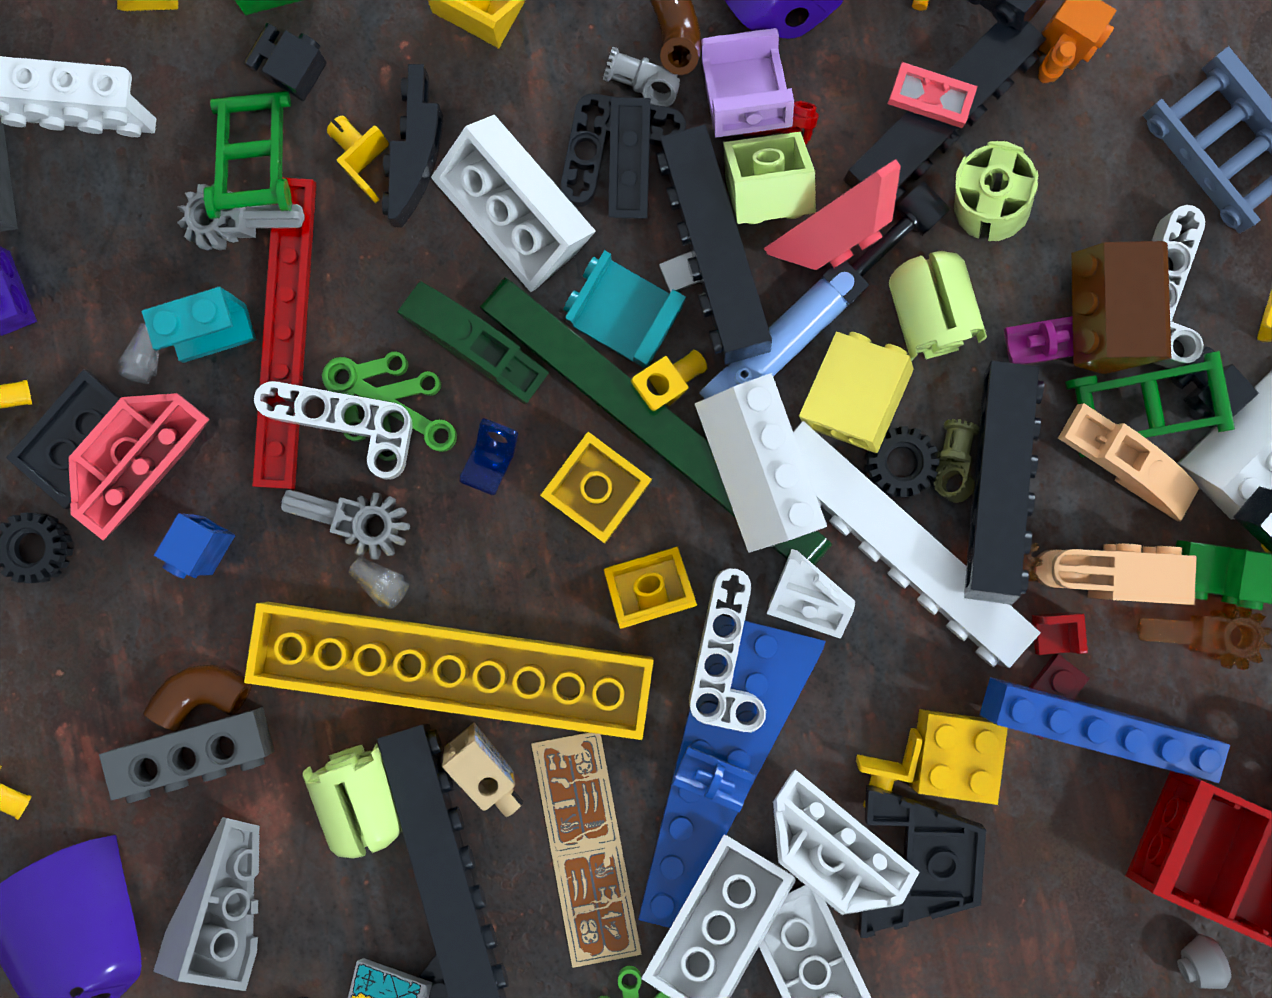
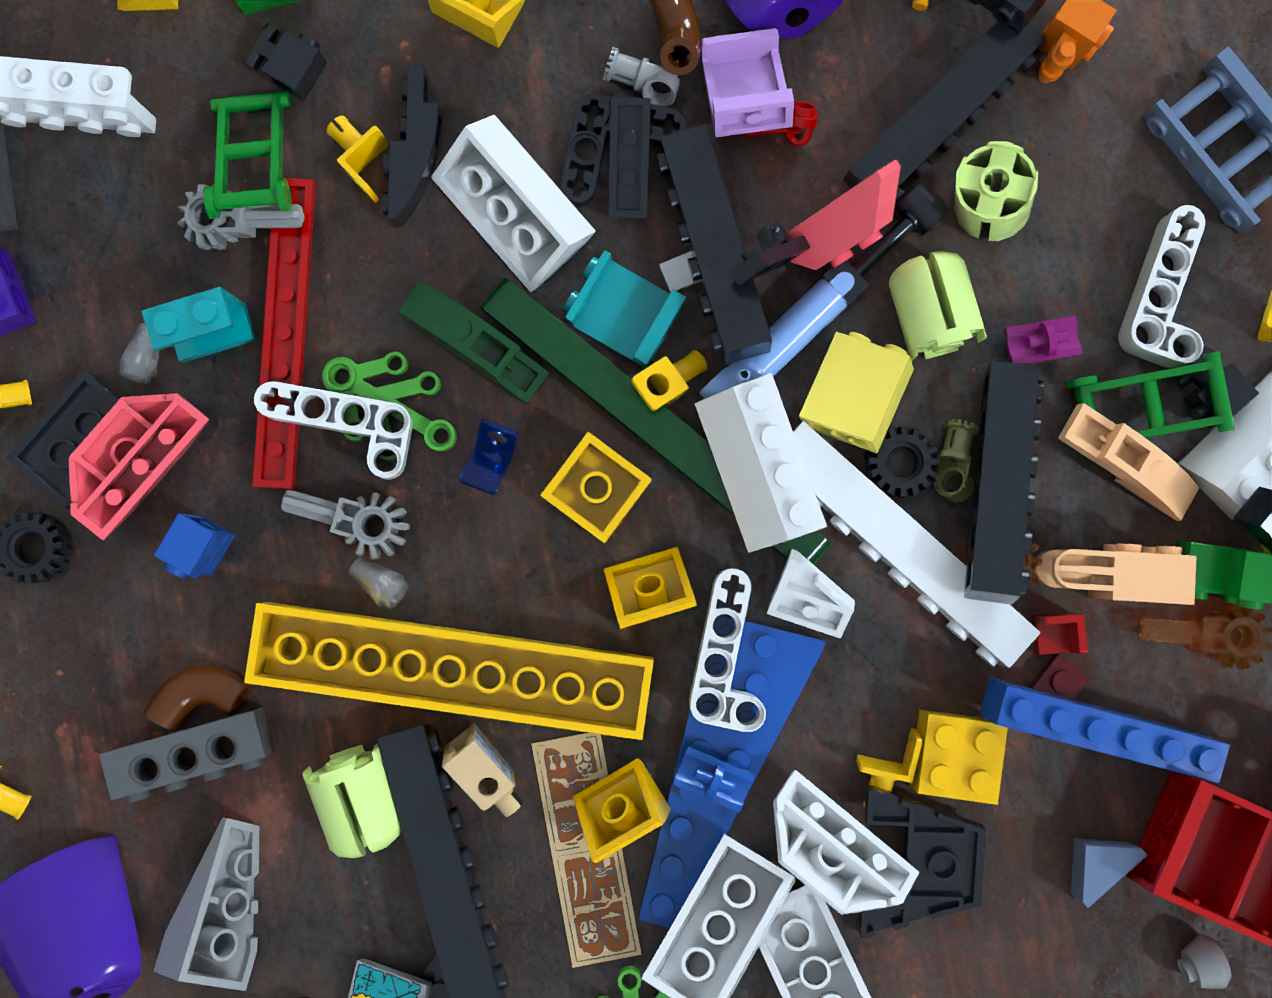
yellowish green brick [723,132,816,224] -> none
coral piece [887,62,978,128] -> none
reddish brown slope [1071,241,1172,374] -> none
none -> yellow slope [573,758,671,863]
none -> black hinge [731,223,811,285]
none -> sand blue slope [1071,838,1147,908]

